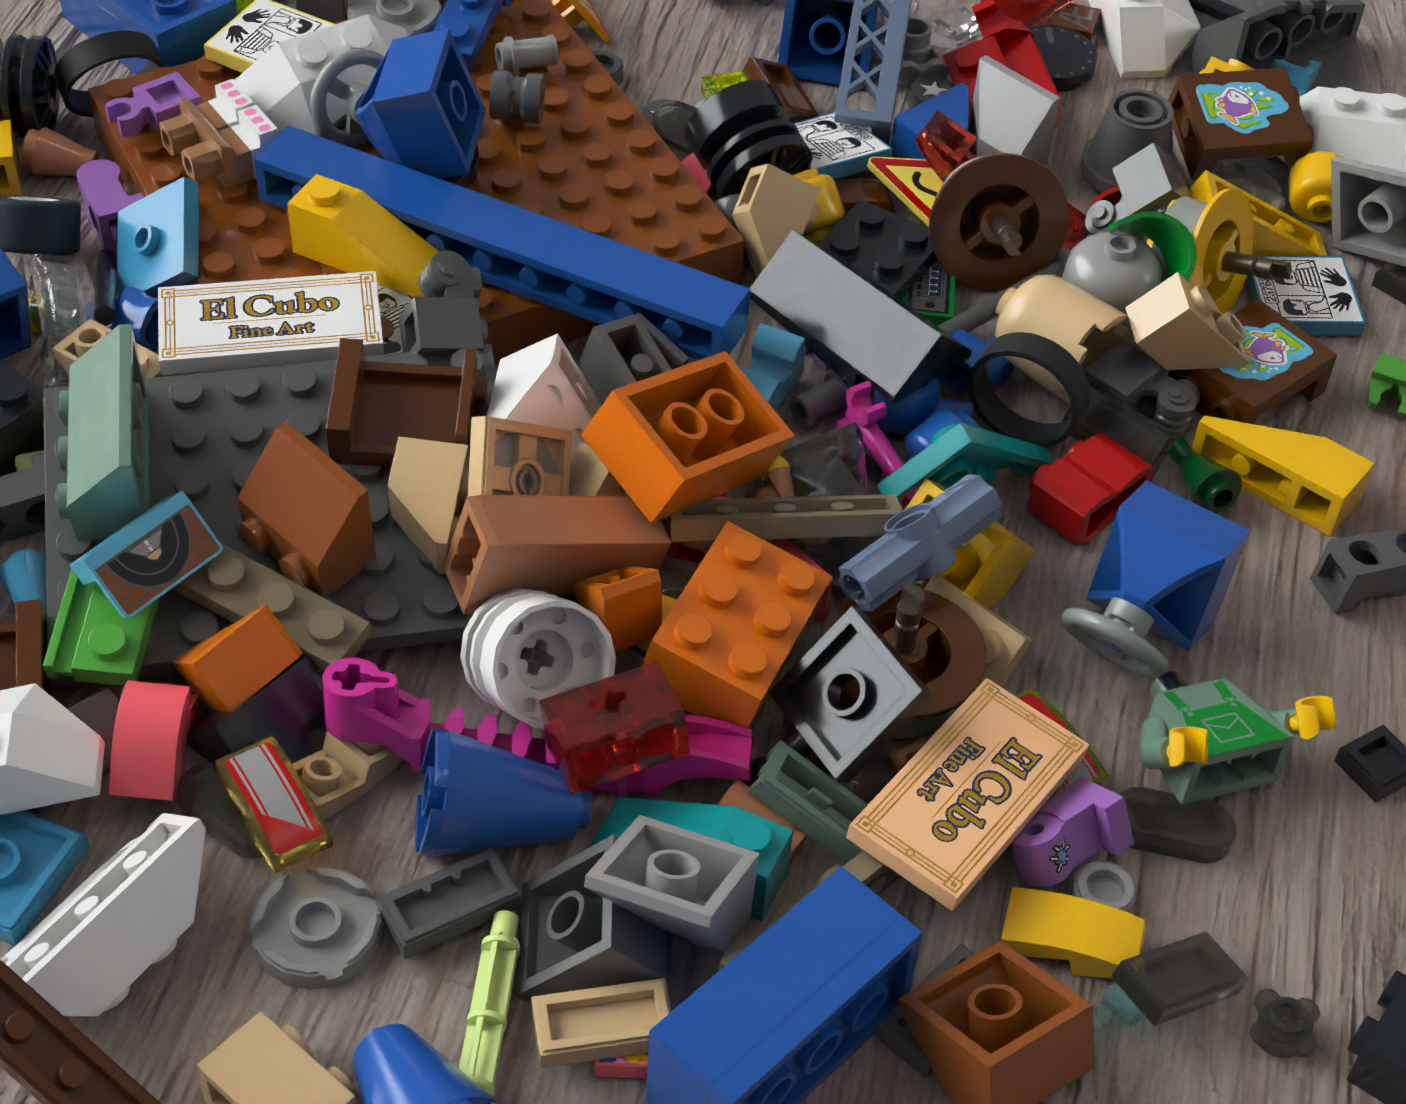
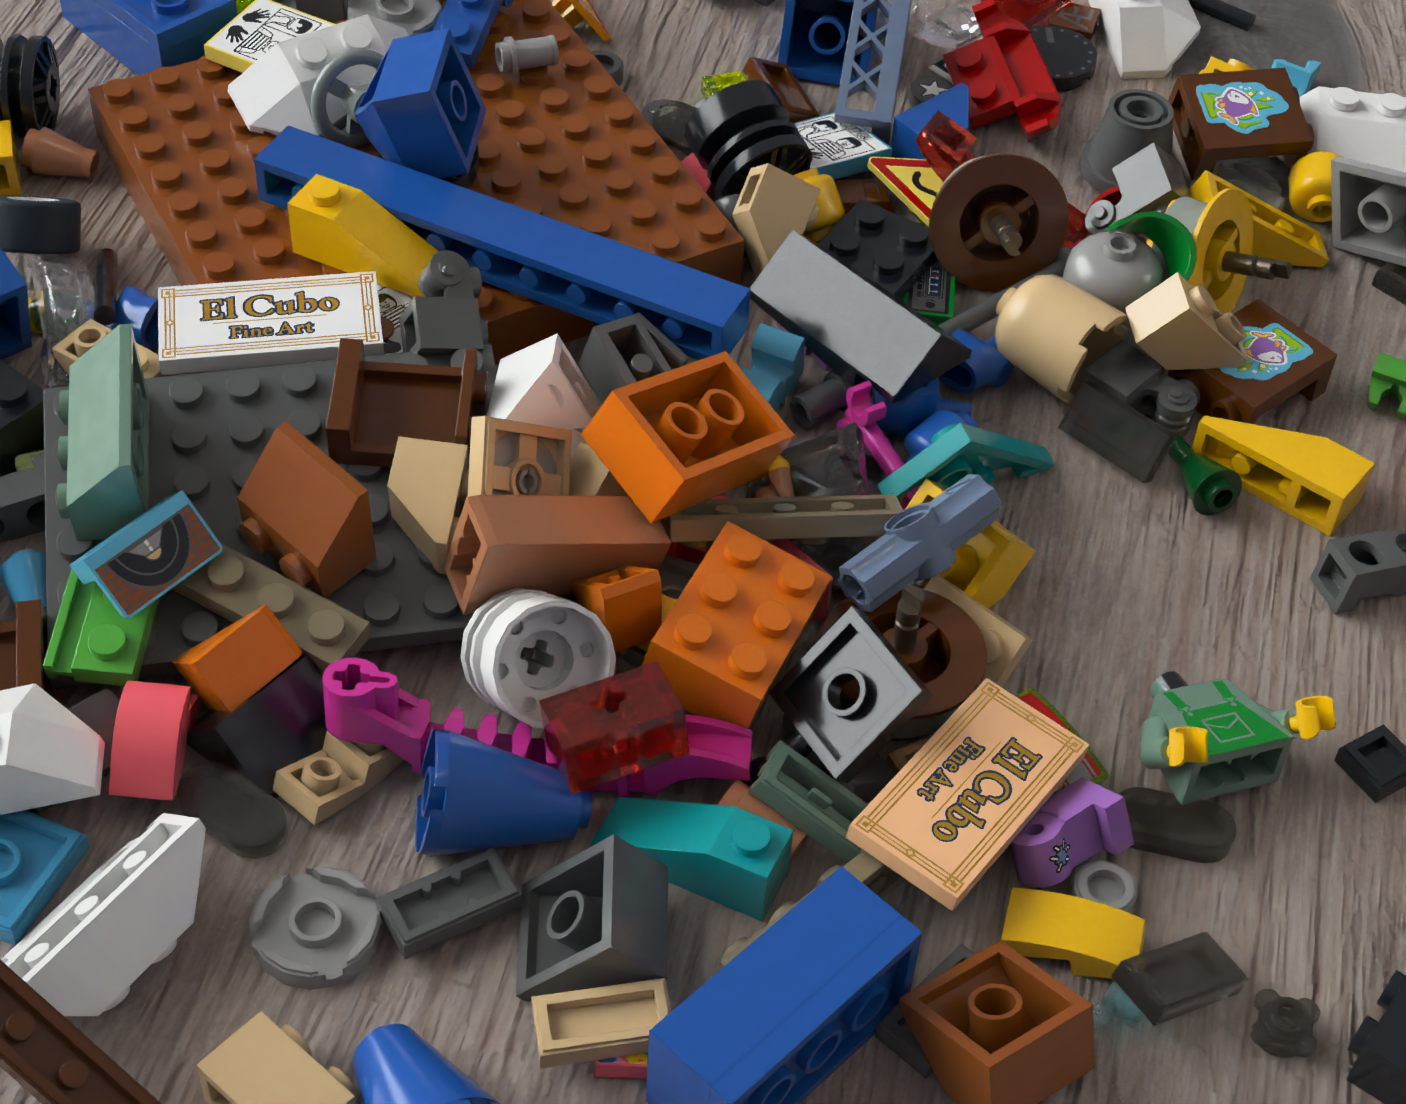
black tyre [54,30,165,117] -> none
medium lavender leg [76,159,144,250] -> none
medium lavender plate [105,71,202,137] -> none
dark azure plate [117,177,199,300] -> none
medium nougat hips [159,79,278,188] -> none
slope [215,735,334,873] -> none
yellowish green piece [459,910,521,1097] -> none
dark grey wheel [489,70,545,124] -> none
light grey slope [584,815,760,952] -> none
light grey plate [899,16,949,87] -> none
light grey slope [967,55,1060,168] -> none
black tyre [968,332,1091,447] -> none
red brick [1027,433,1154,545] -> none
blue piece [1061,480,1251,678] -> none
dark grey wedge [1189,0,1366,74] -> none
tile [1246,256,1366,336] -> none

